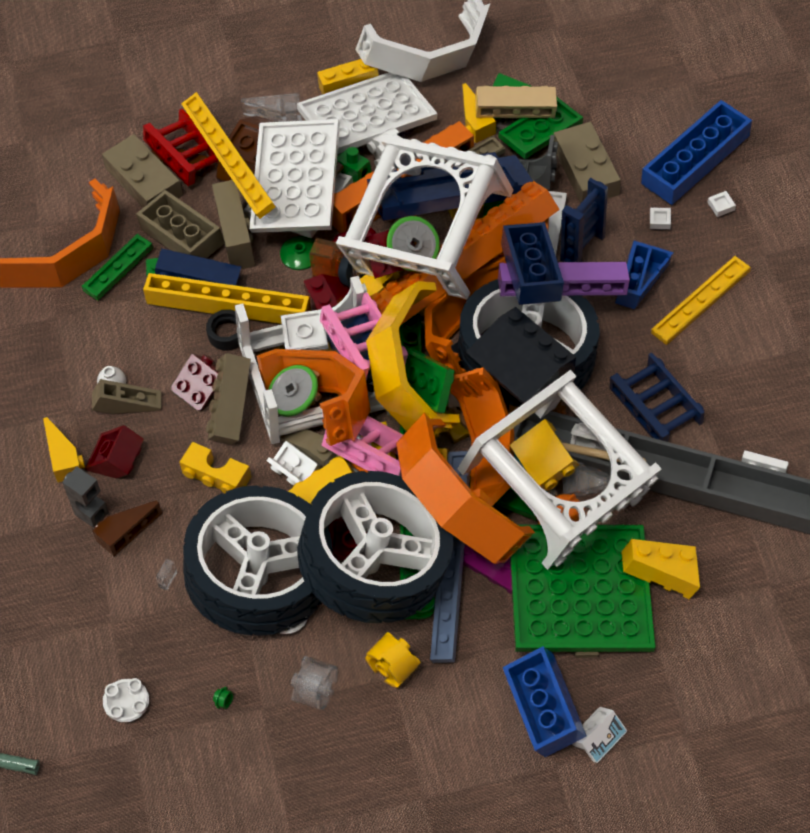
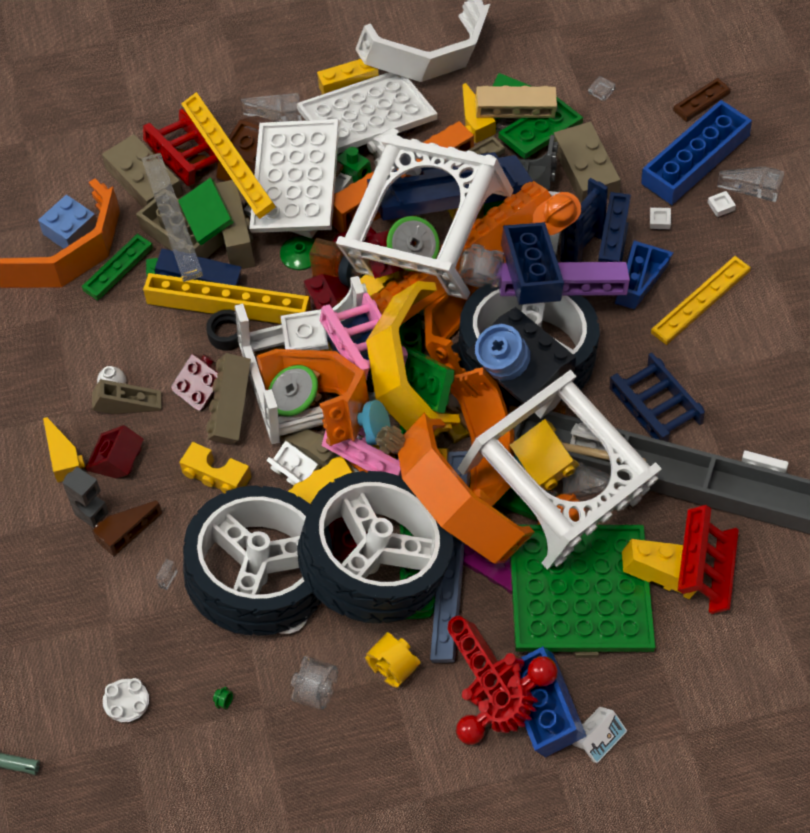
none -> medium blue brick [38,195,97,249]
none -> clear tile [141,153,203,282]
none -> green tile [178,177,234,245]
none -> medium azure tile [357,400,391,445]
none -> dark tan gear [375,425,405,454]
none -> red piece [448,616,558,745]
none -> clear brick [458,244,504,288]
none -> medium blue wheel [475,324,530,381]
none -> orange piece [533,192,581,235]
none -> clear tile [588,76,616,101]
none -> dark blue fence [598,192,631,262]
none -> reddish brown tile [673,78,731,122]
none -> red fence [677,505,739,614]
none -> clear slope [717,166,785,202]

